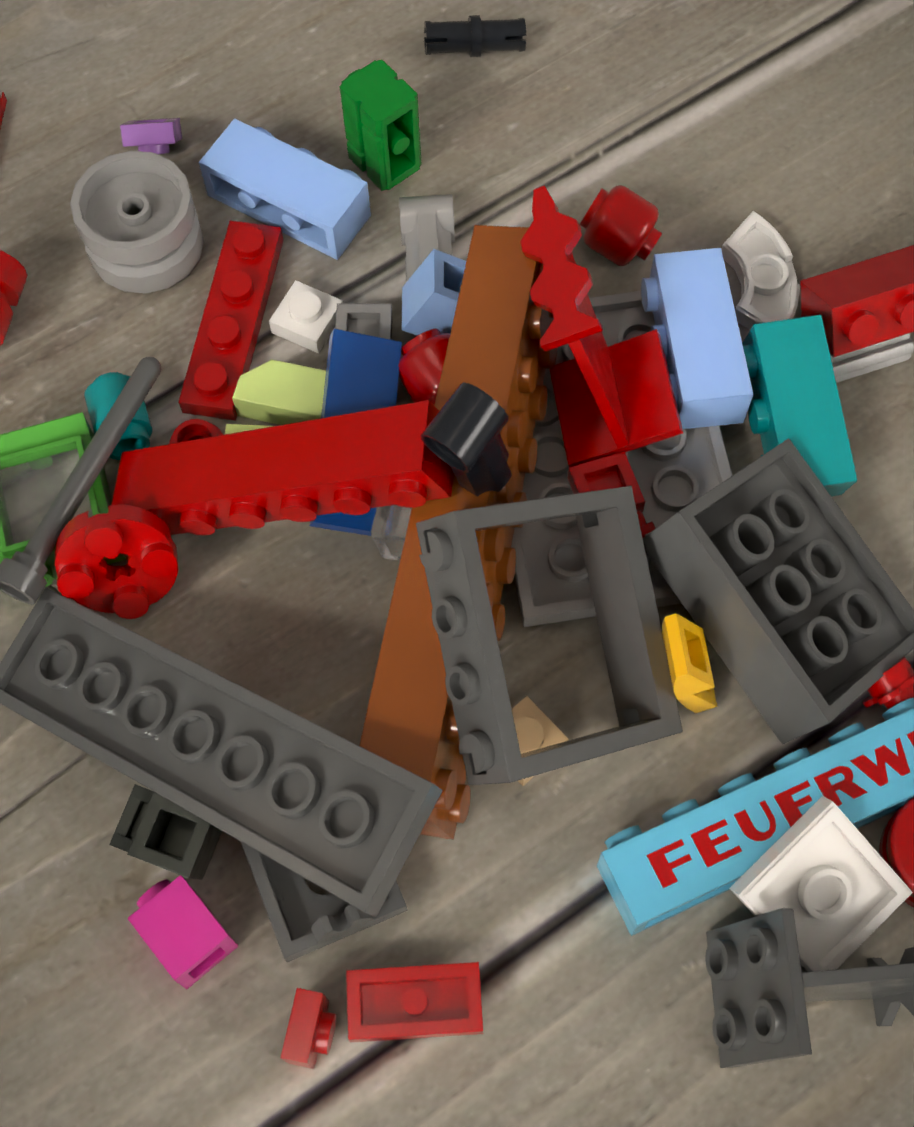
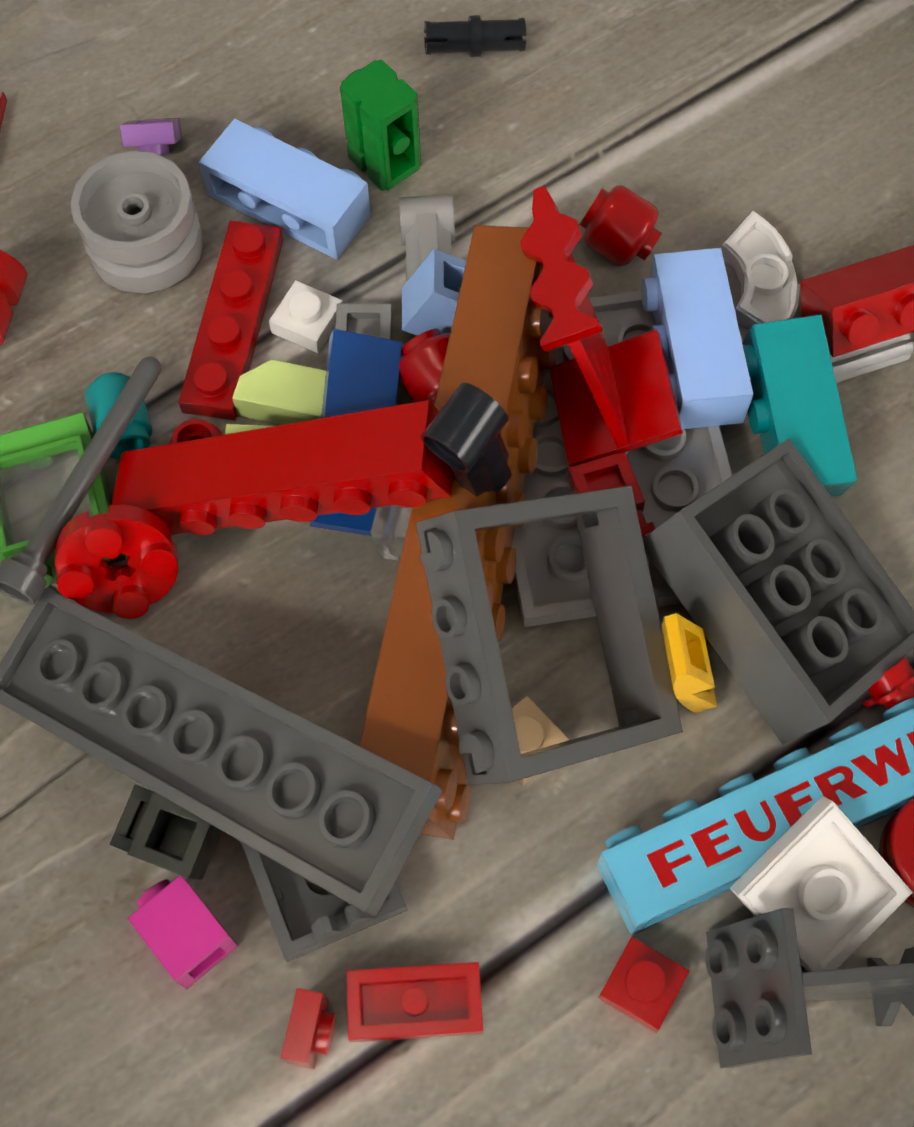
none -> red plate [598,936,690,1033]

